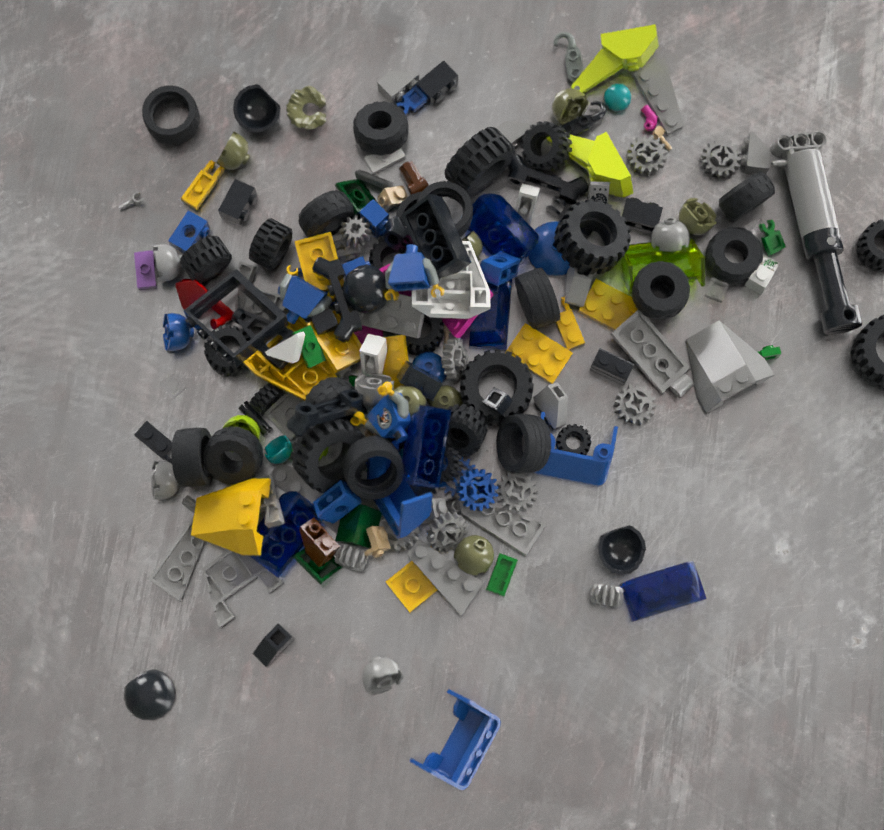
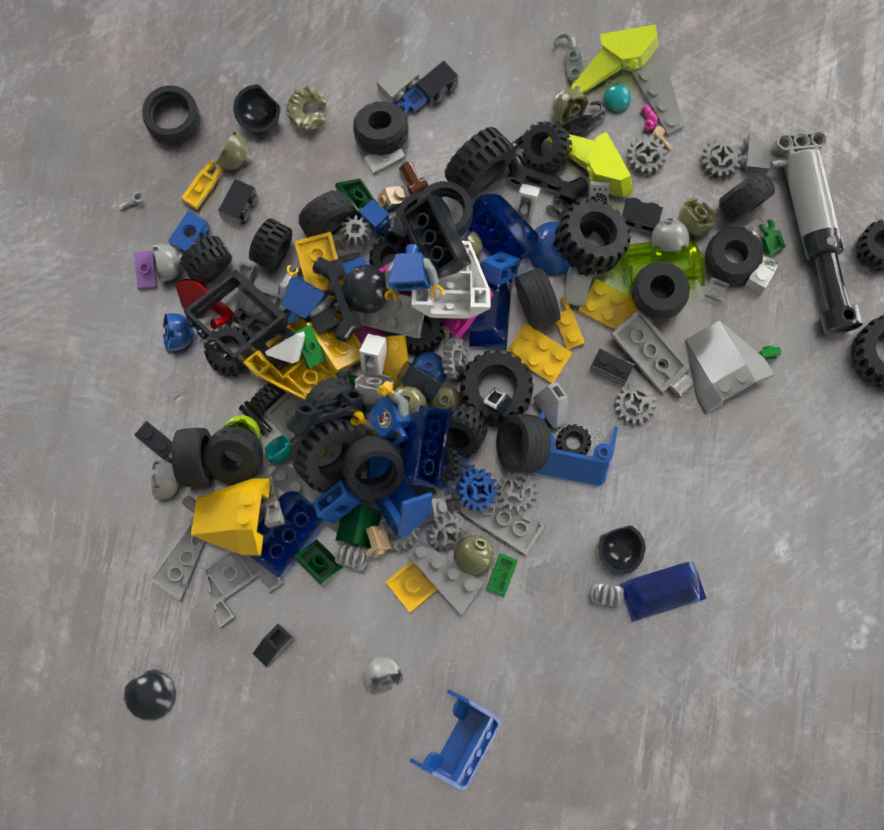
reddish brown slope [299,518,340,567] -> none
dark grey tile [355,169,393,189] -> none

